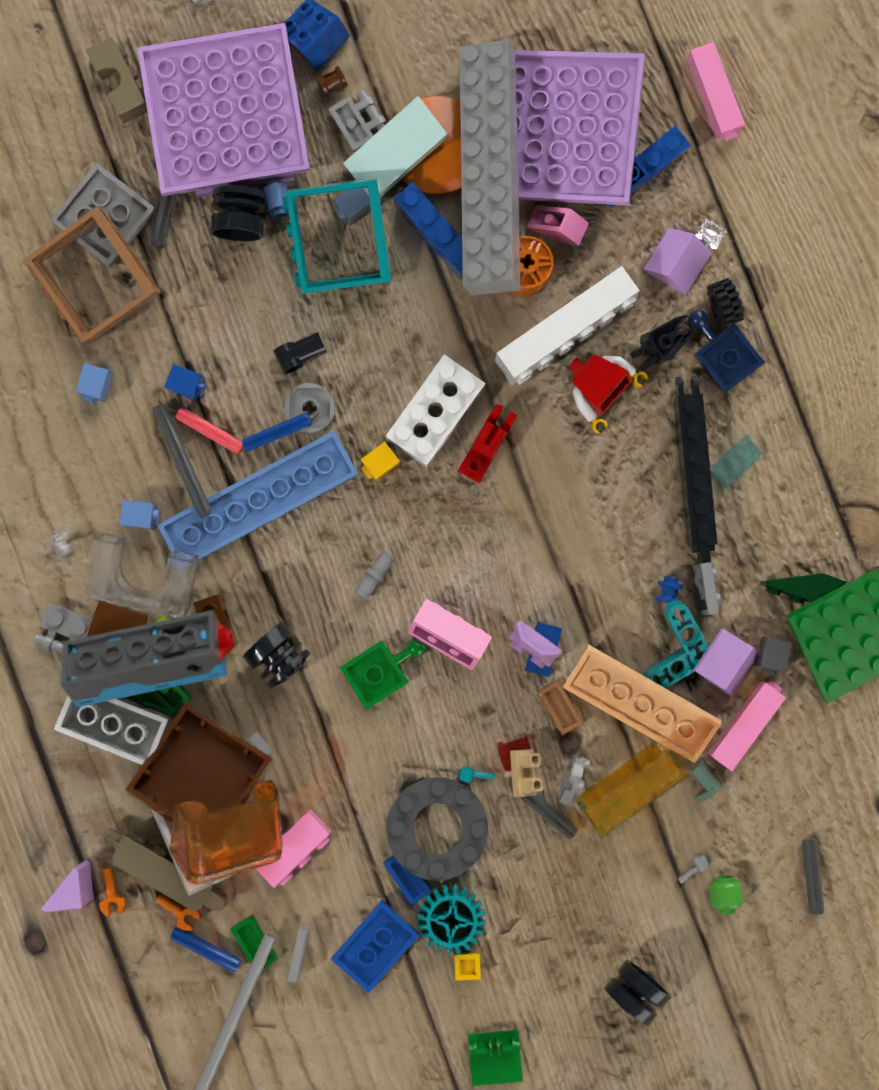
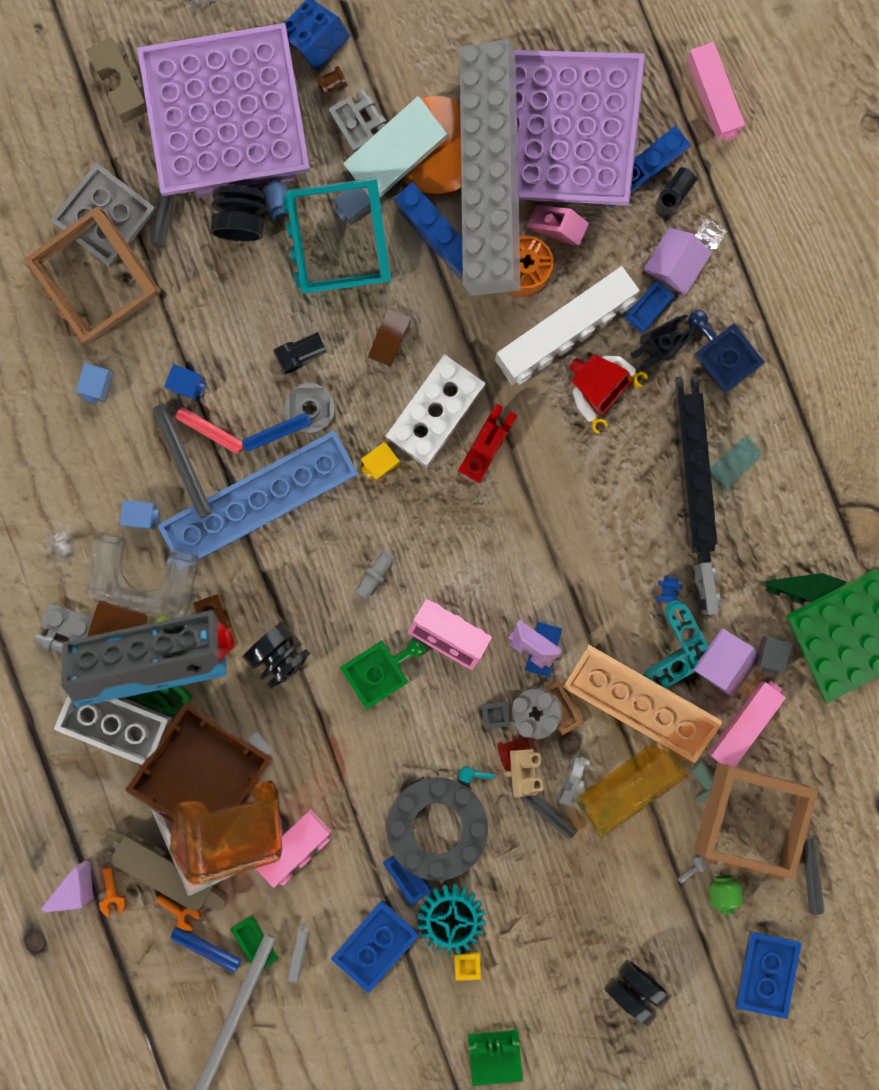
black tyre [707,278,744,328] -> none
none -> reddish brown slope [368,309,411,367]
none -> dark grey plate [481,700,510,730]
none -> light grey plate [511,687,563,739]
none -> blue tile [623,279,675,334]
none -> black piece [655,167,698,218]
none -> medium nougat window [694,762,819,881]
none -> blue plate [735,931,802,1019]

